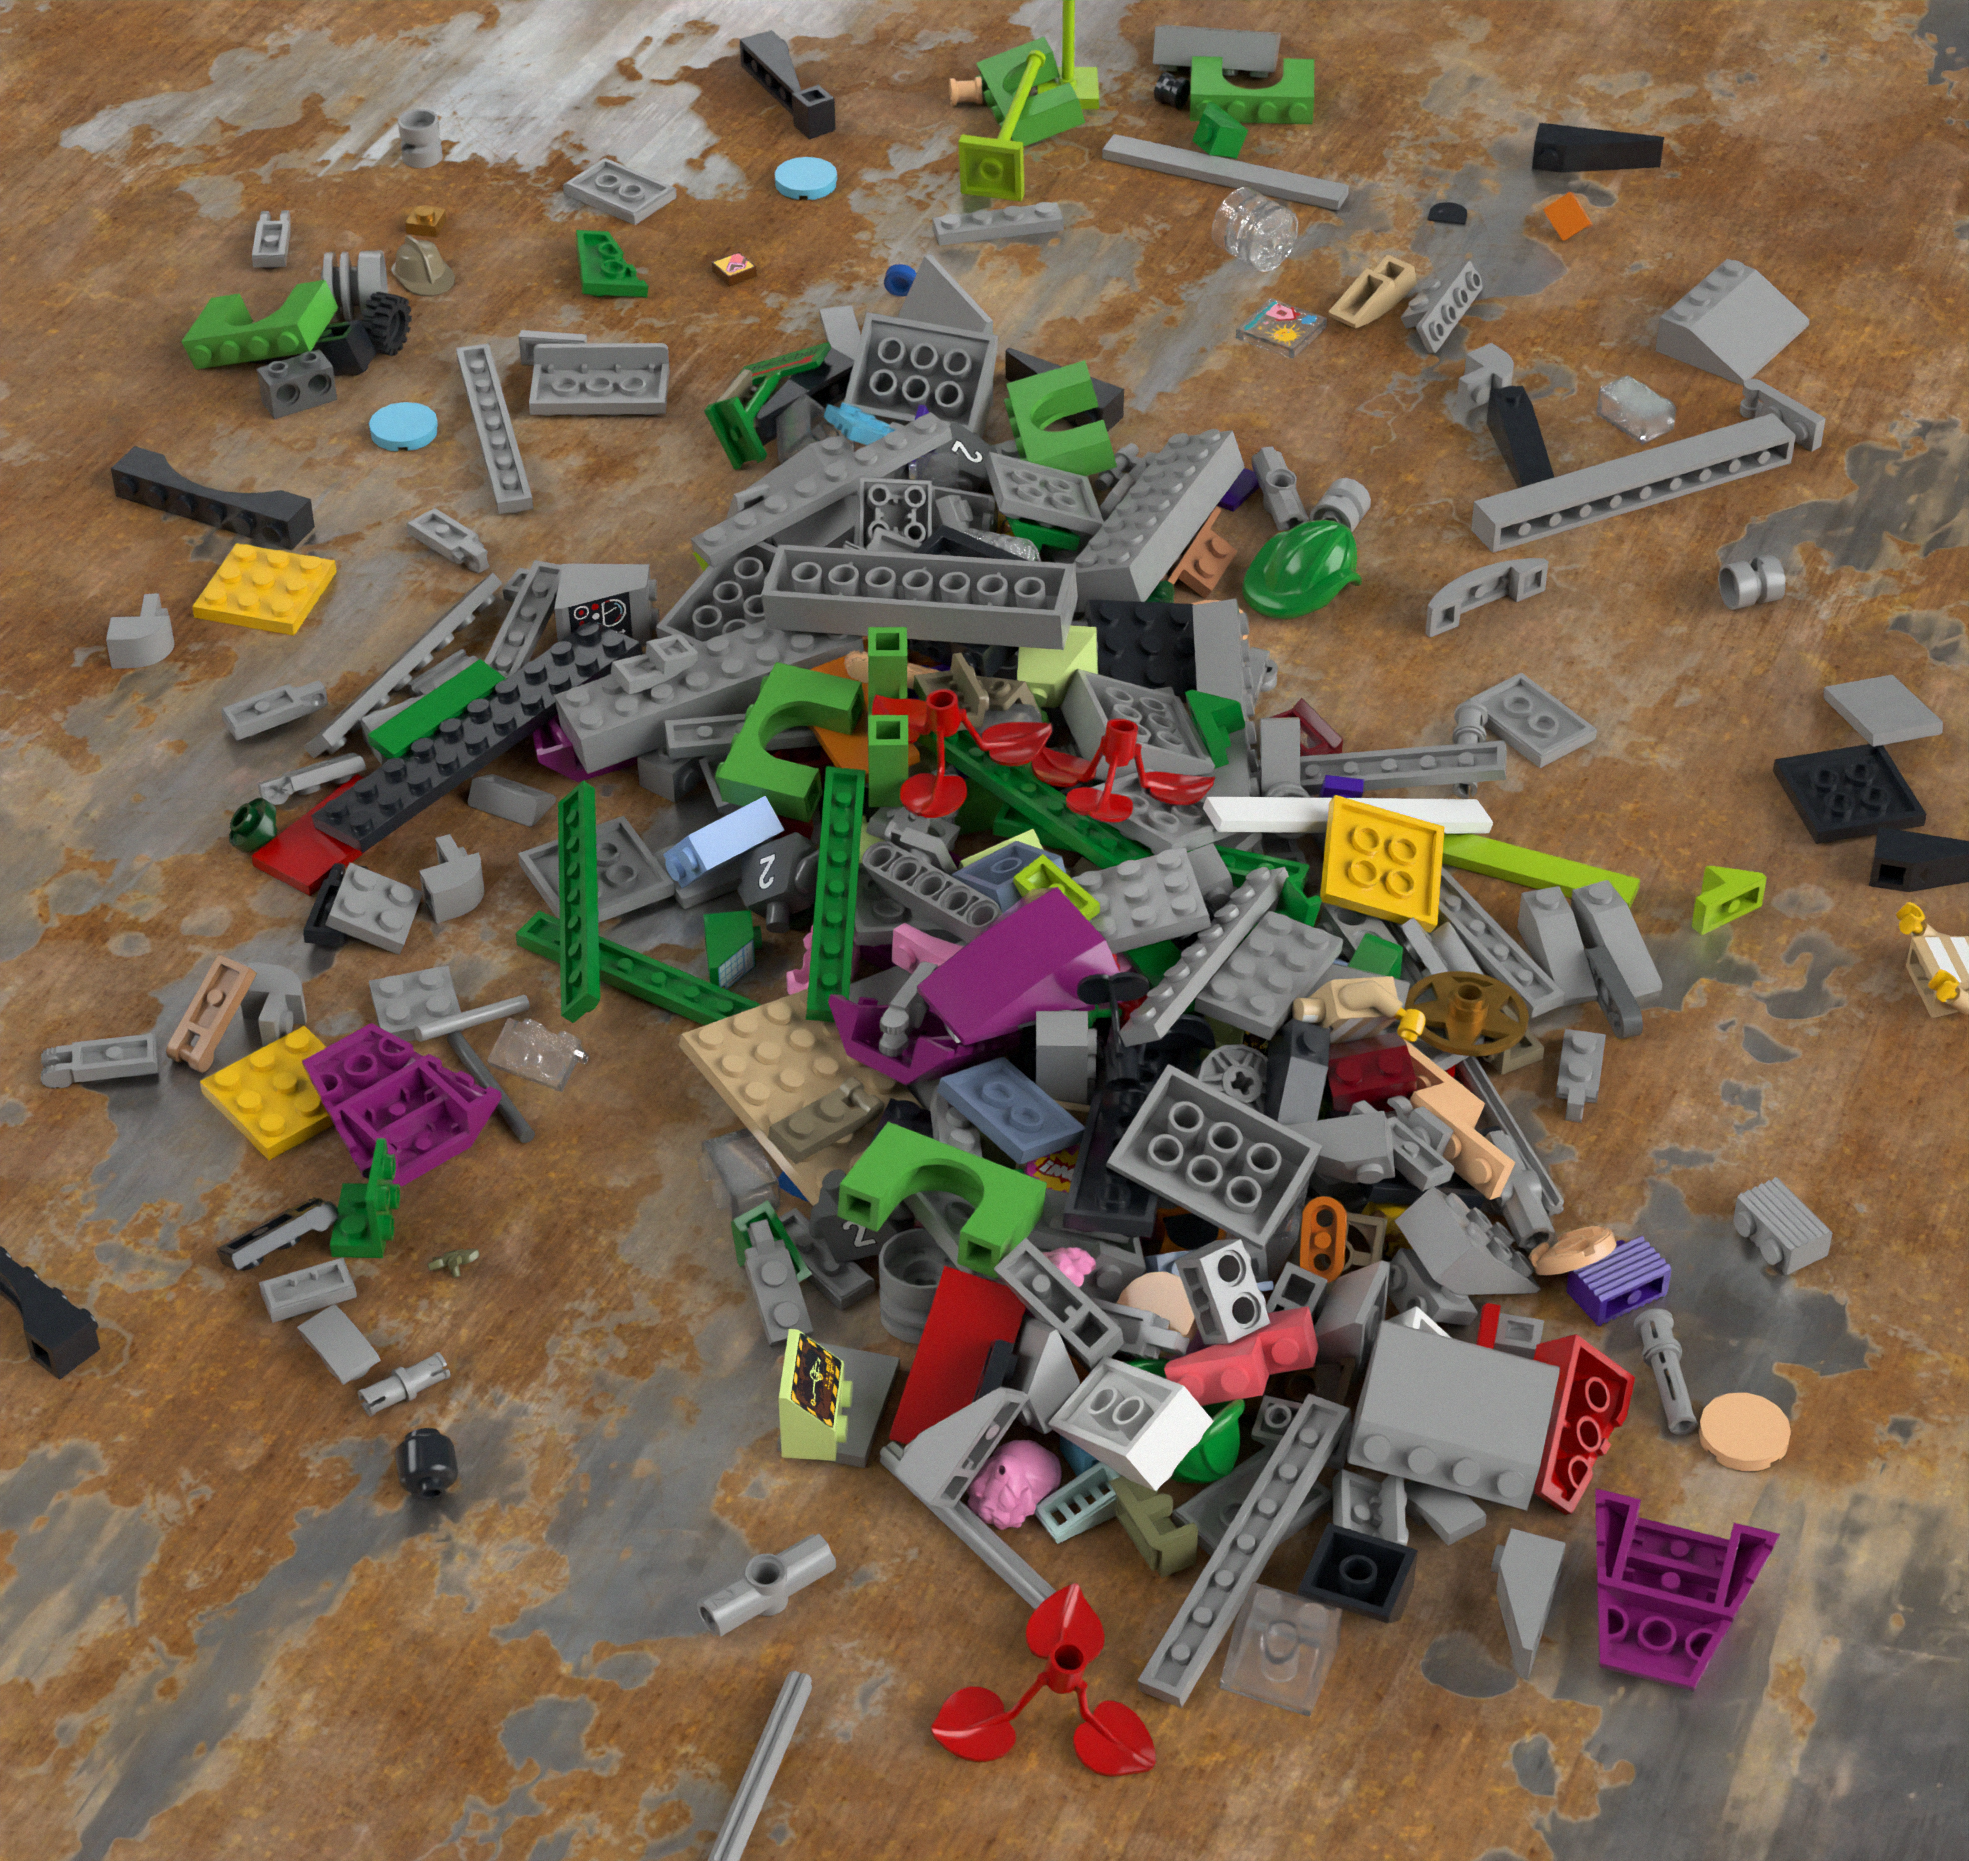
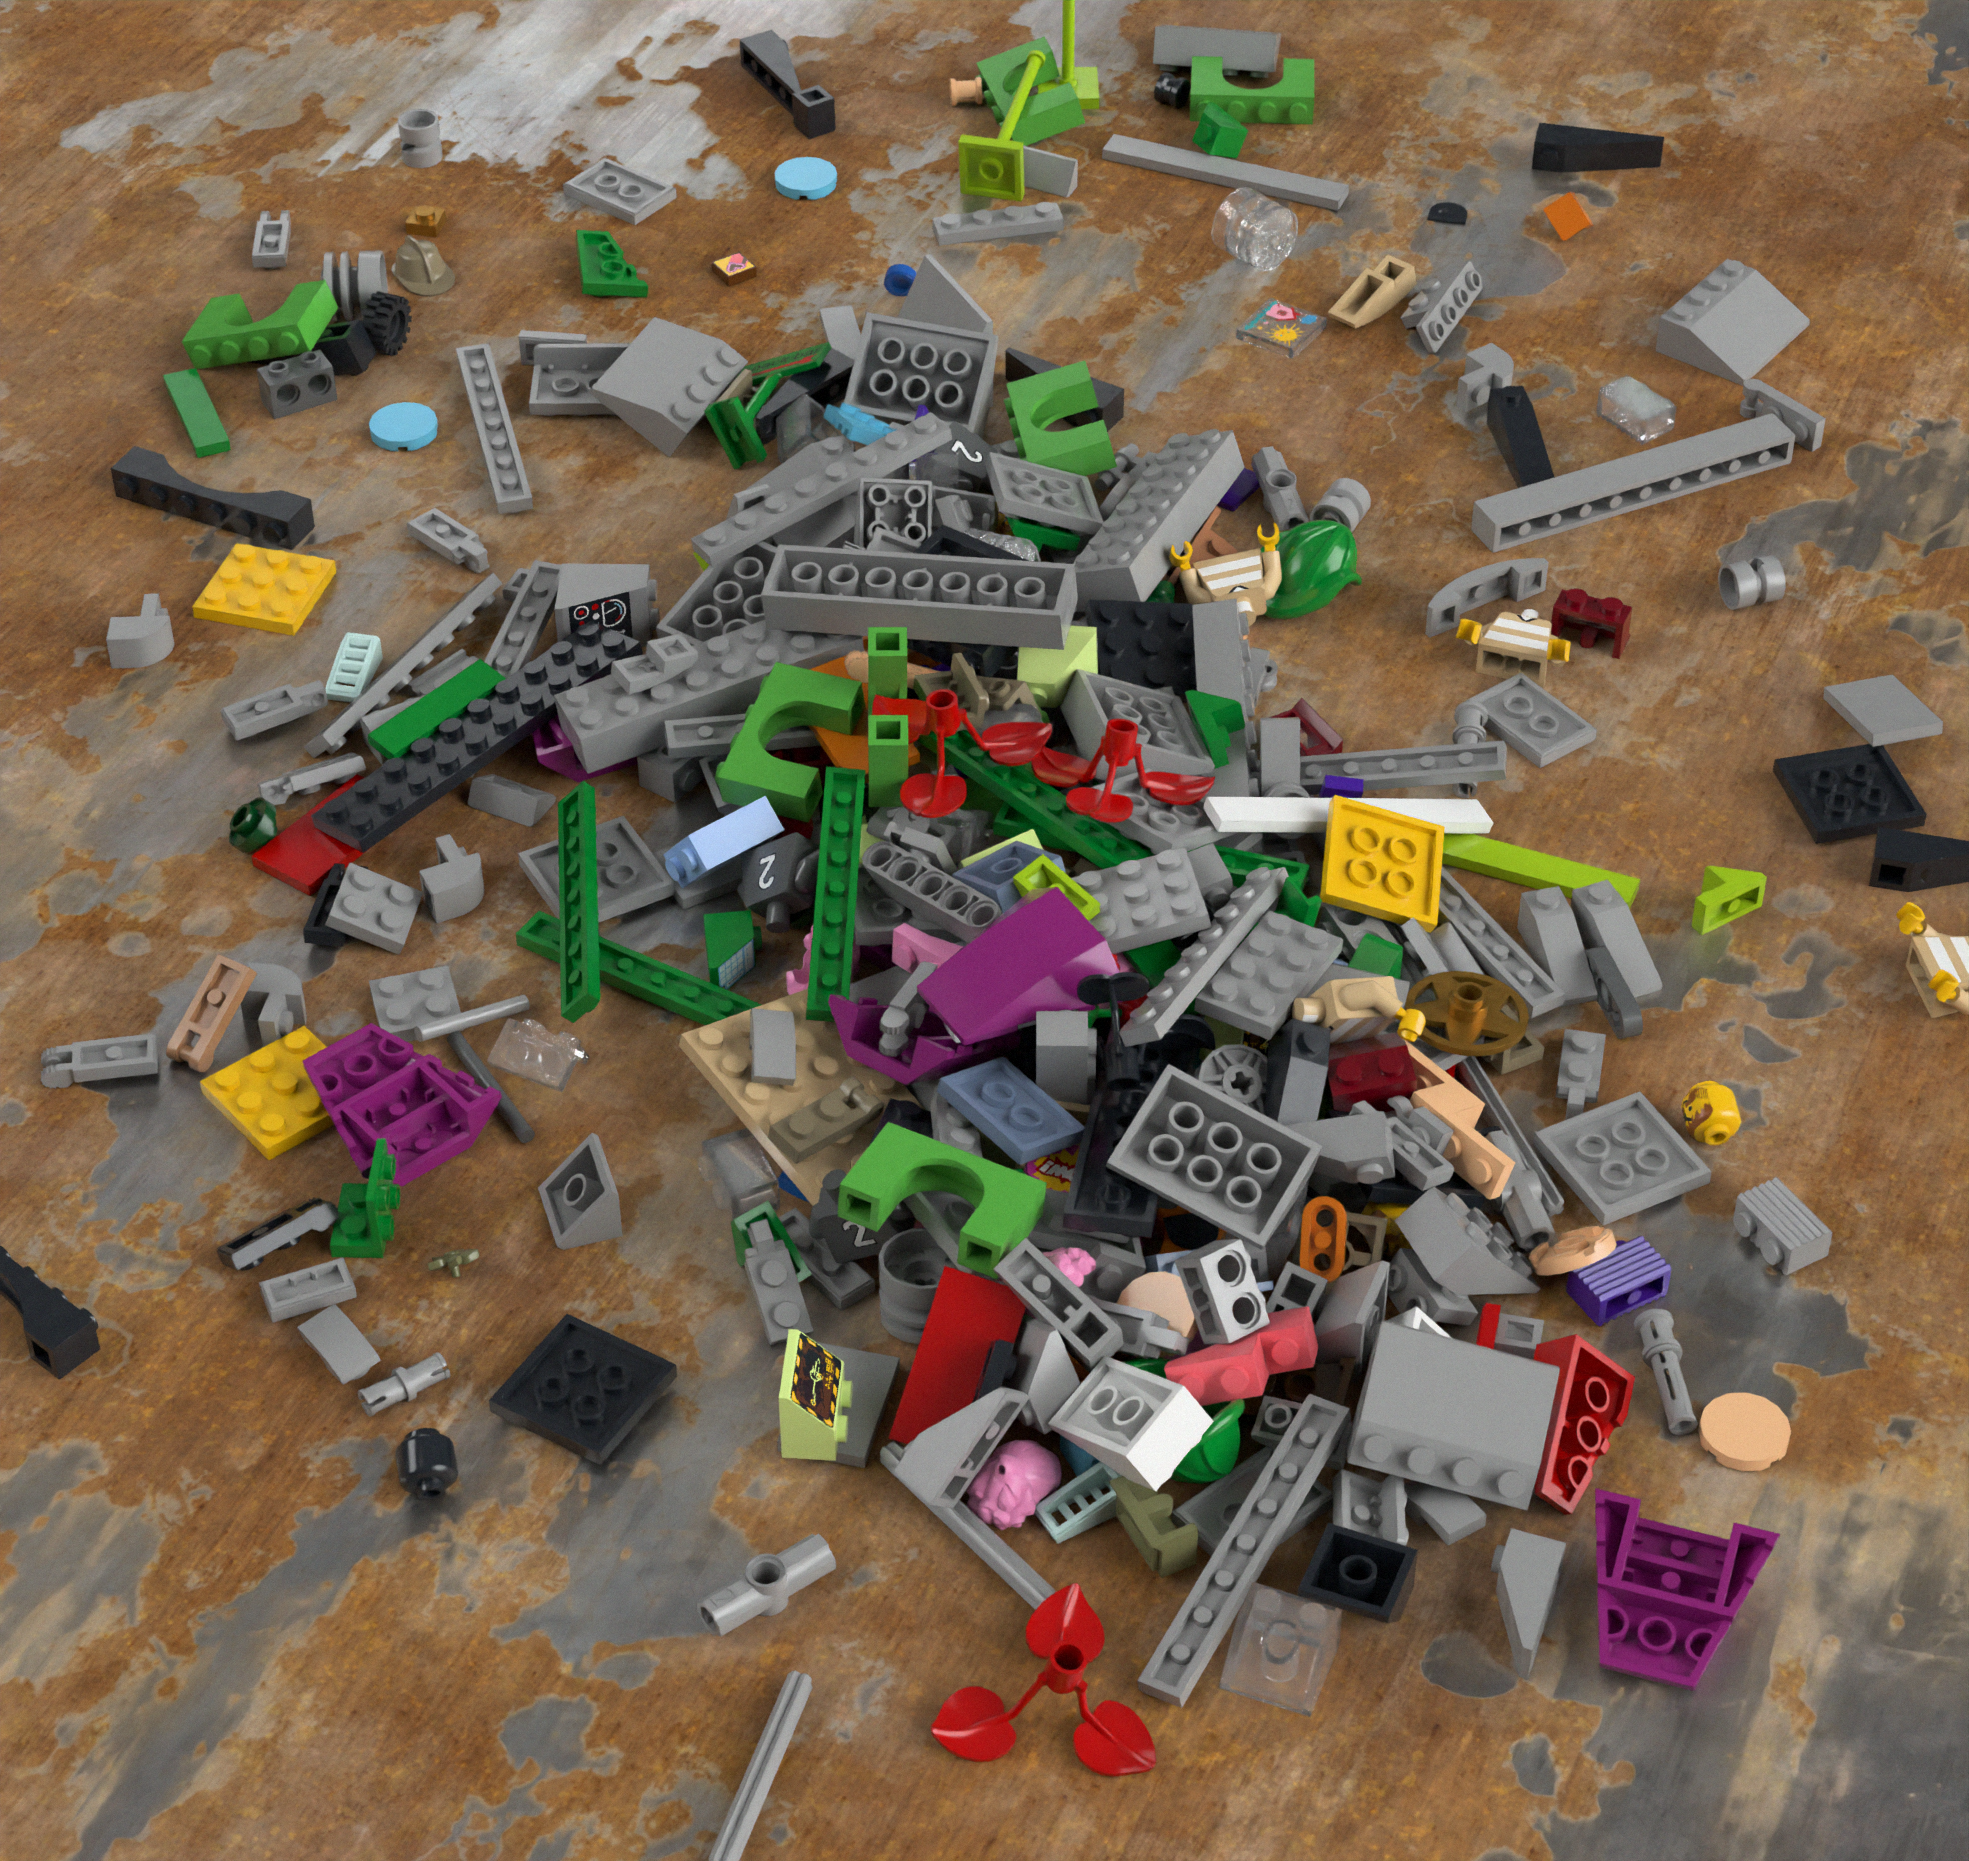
none -> green tile [163,368,231,458]
none -> light aqua slope [325,632,383,703]
none -> black plate [489,1314,677,1465]
none -> light grey slope [538,1133,623,1250]
none -> light grey slope [589,317,748,457]
none -> light grey slope [749,1008,796,1086]
none -> clear bracket [937,809,1004,867]
none -> light grey slope [1023,145,1078,197]
none -> tan torso [1169,523,1282,626]
none -> tan torso [1456,609,1571,687]
none -> light grey plate [1533,1091,1712,1226]
none -> dark red window [1551,588,1632,659]
none -> yellow head [1681,1081,1741,1145]

